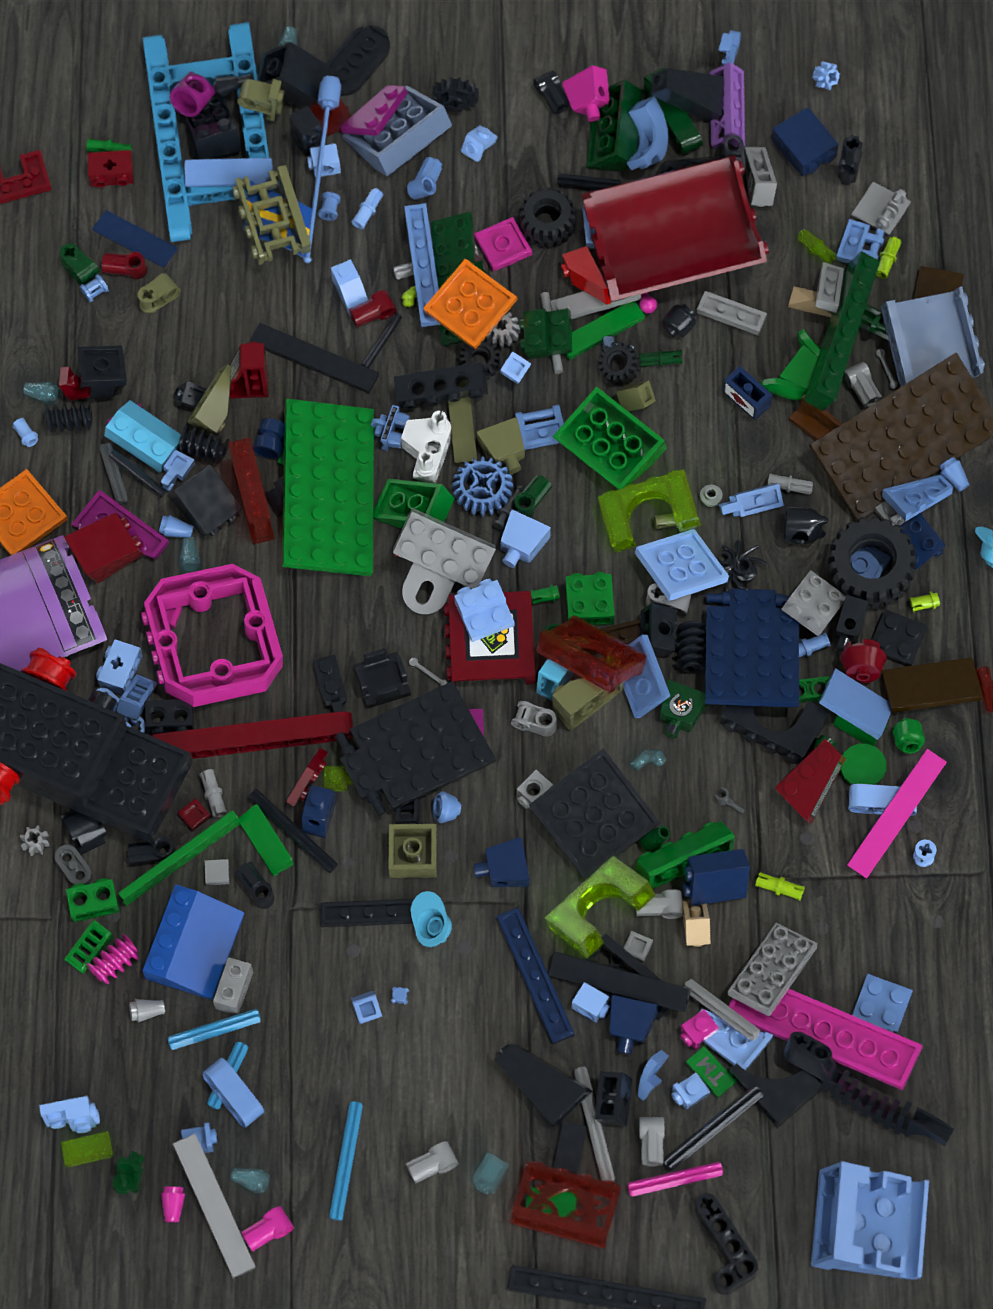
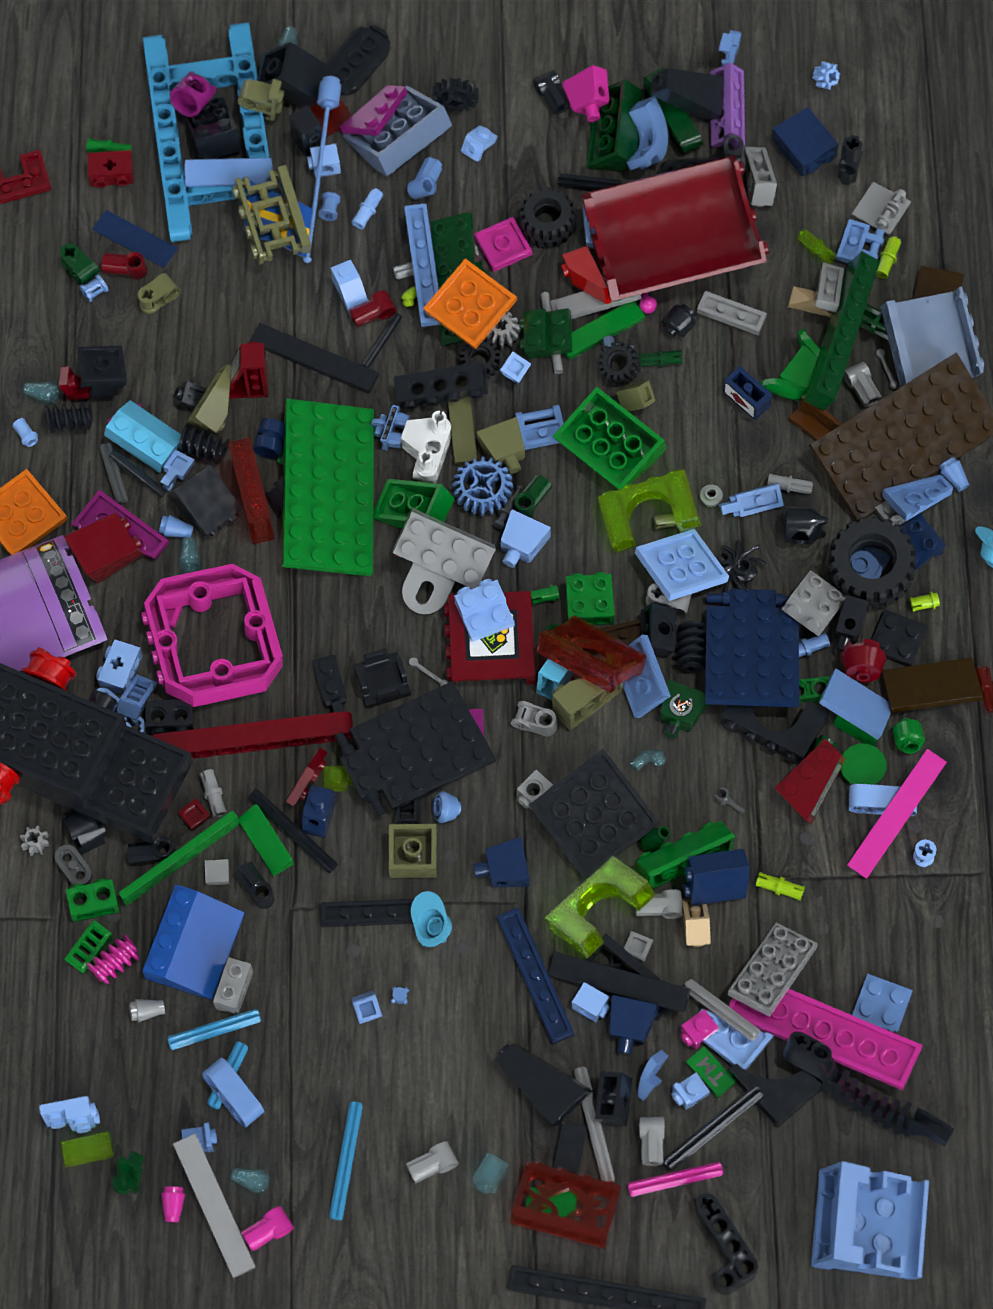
black cone [214,73,254,98] -> none

